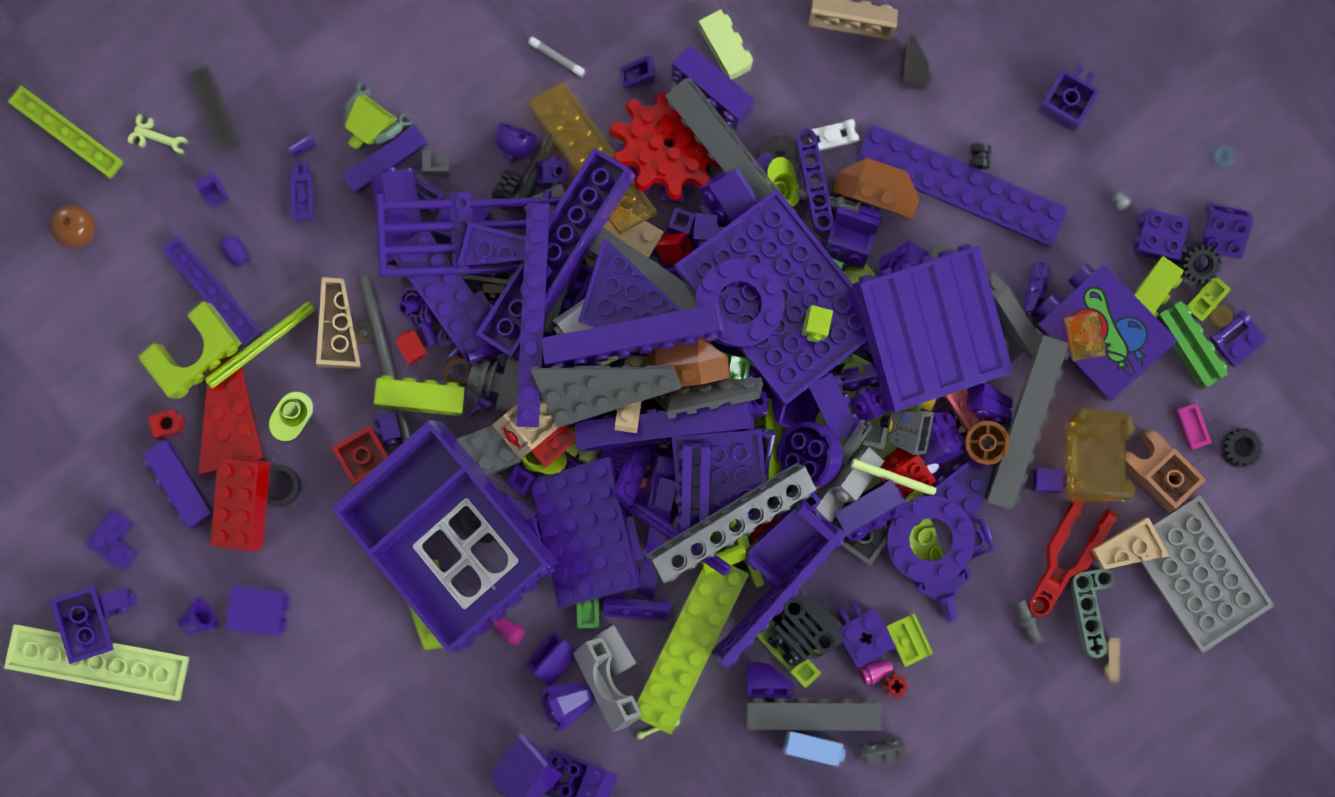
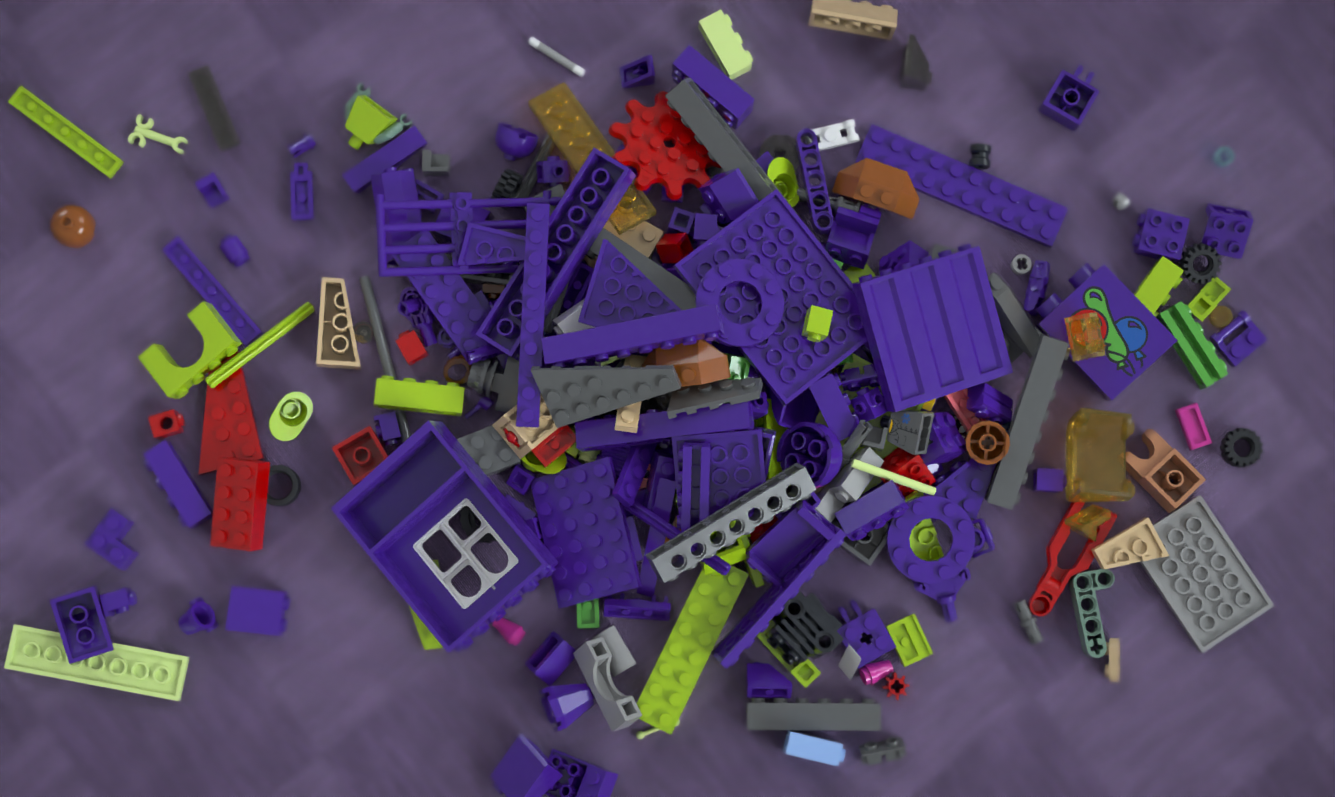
none -> white sticker [838,645,862,681]
none -> light grey bush [1010,254,1032,275]
none -> clear yellow slope [1065,504,1111,542]

